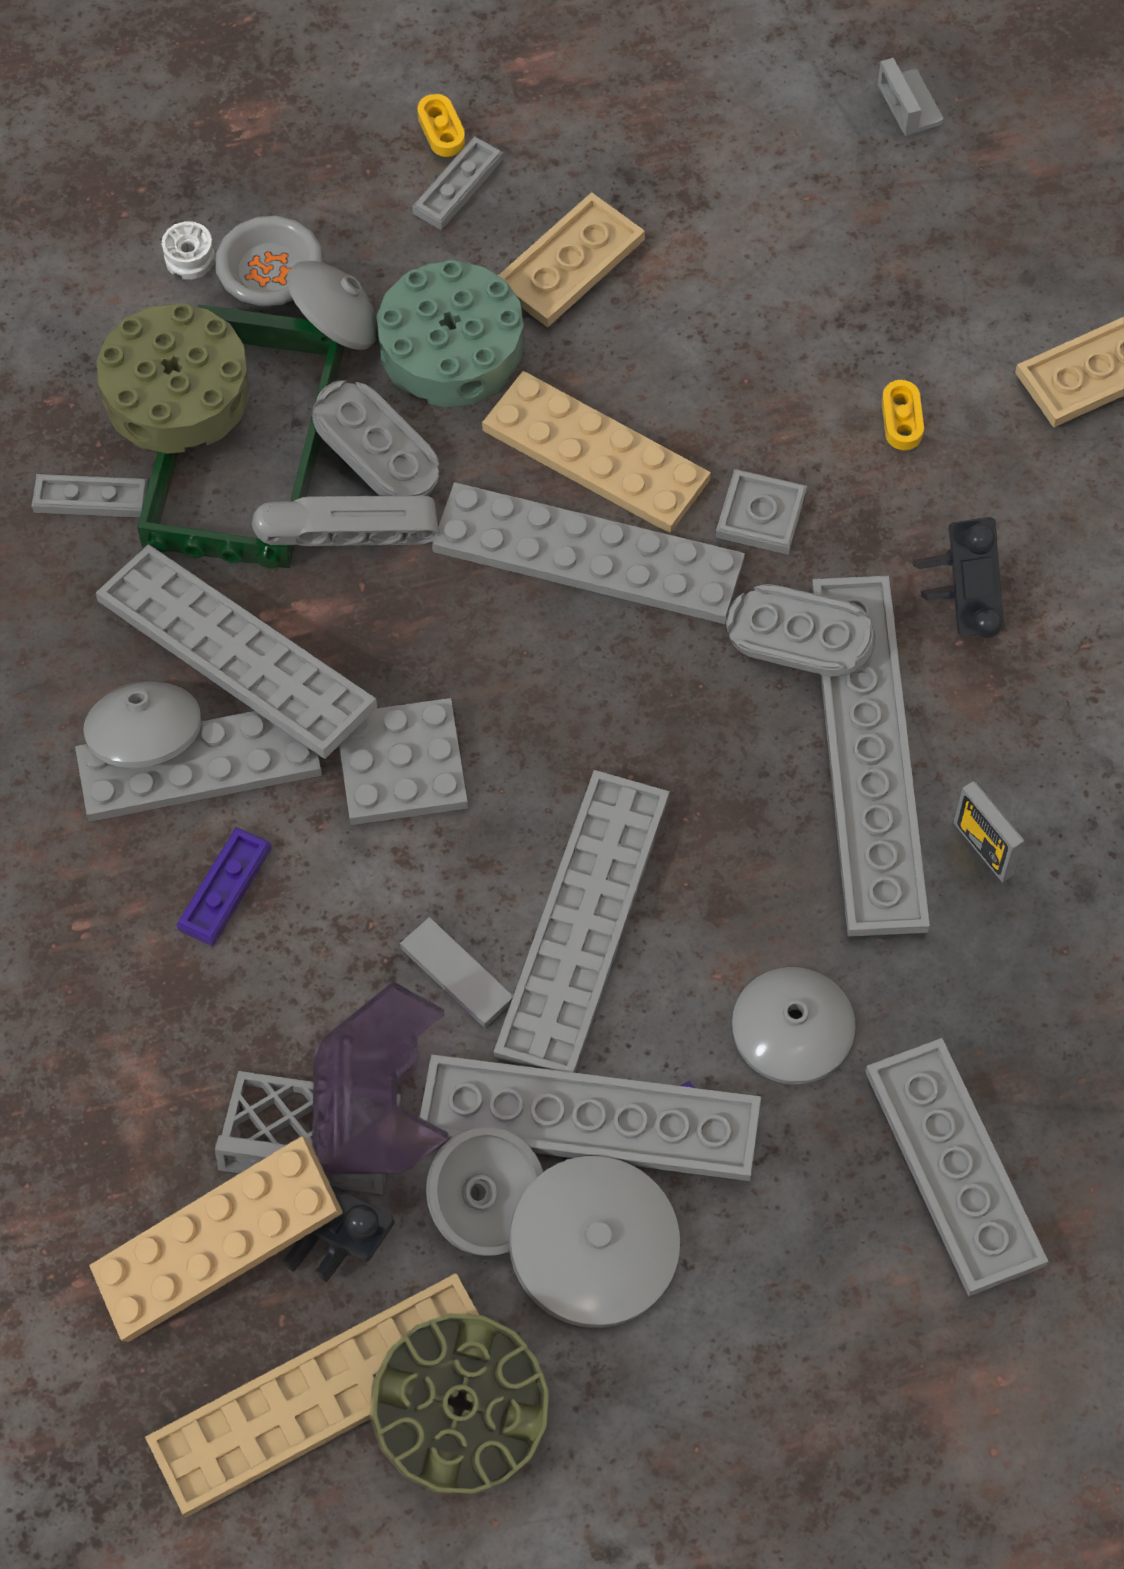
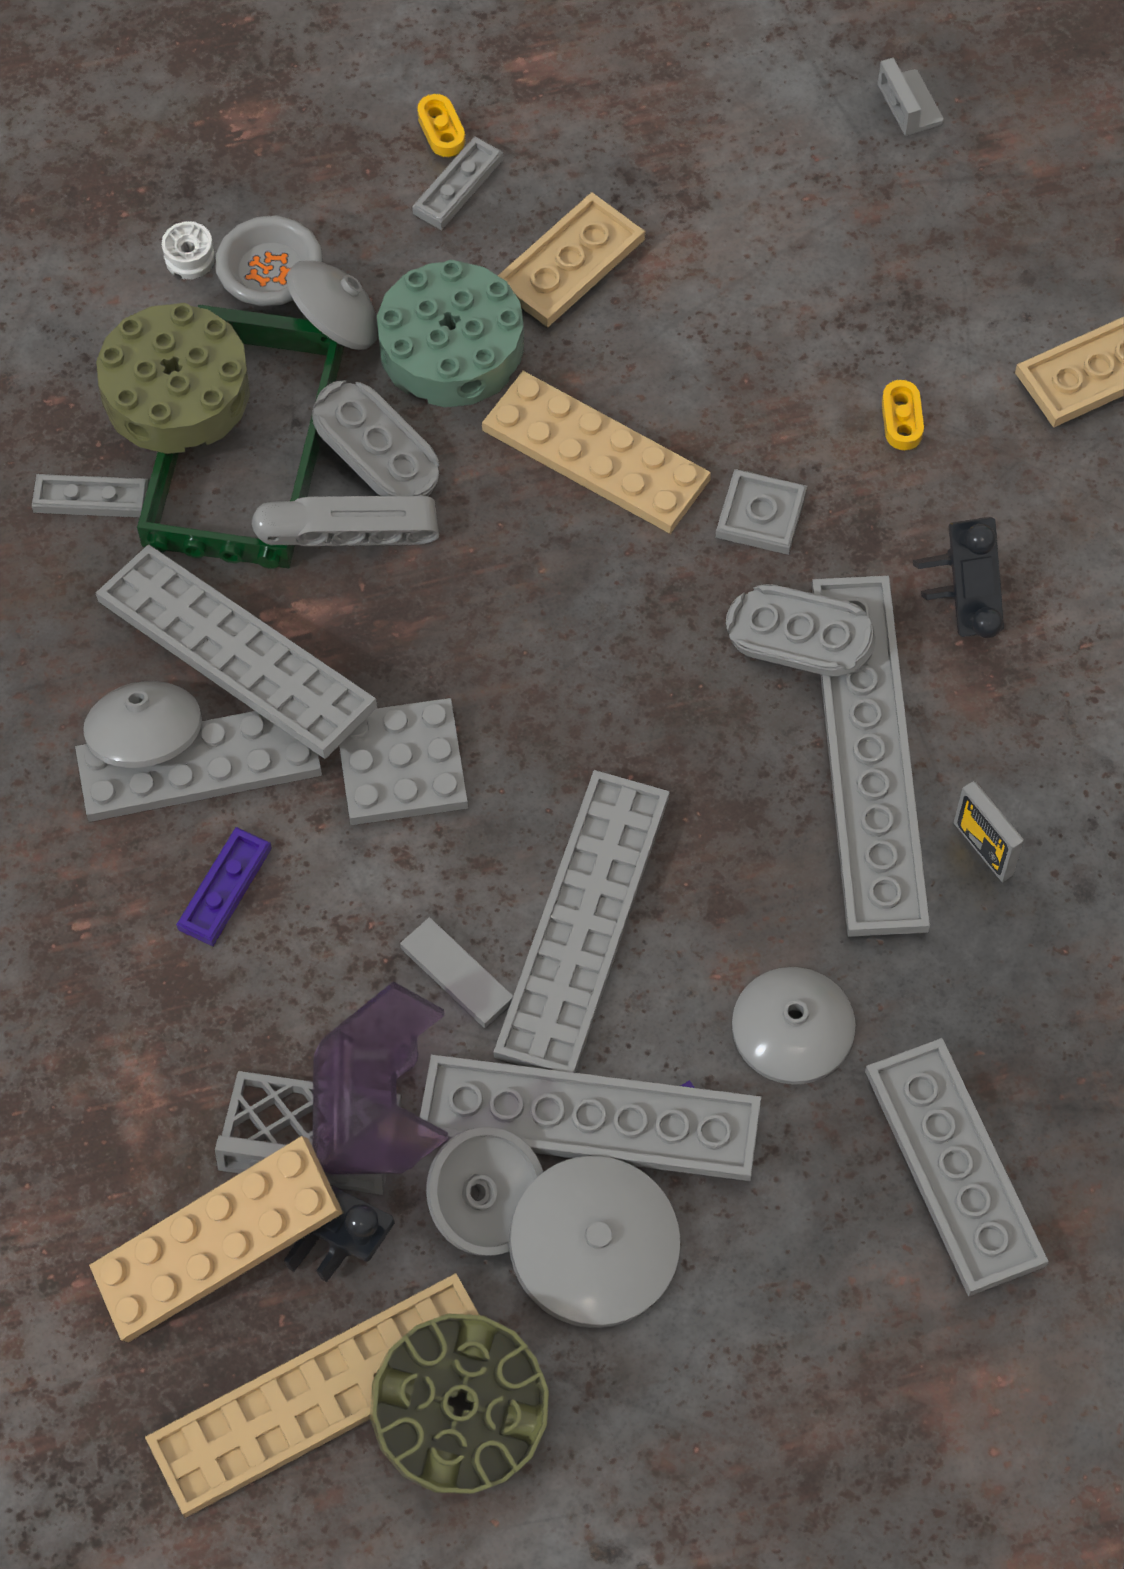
light grey plate [432,482,745,624] -> none

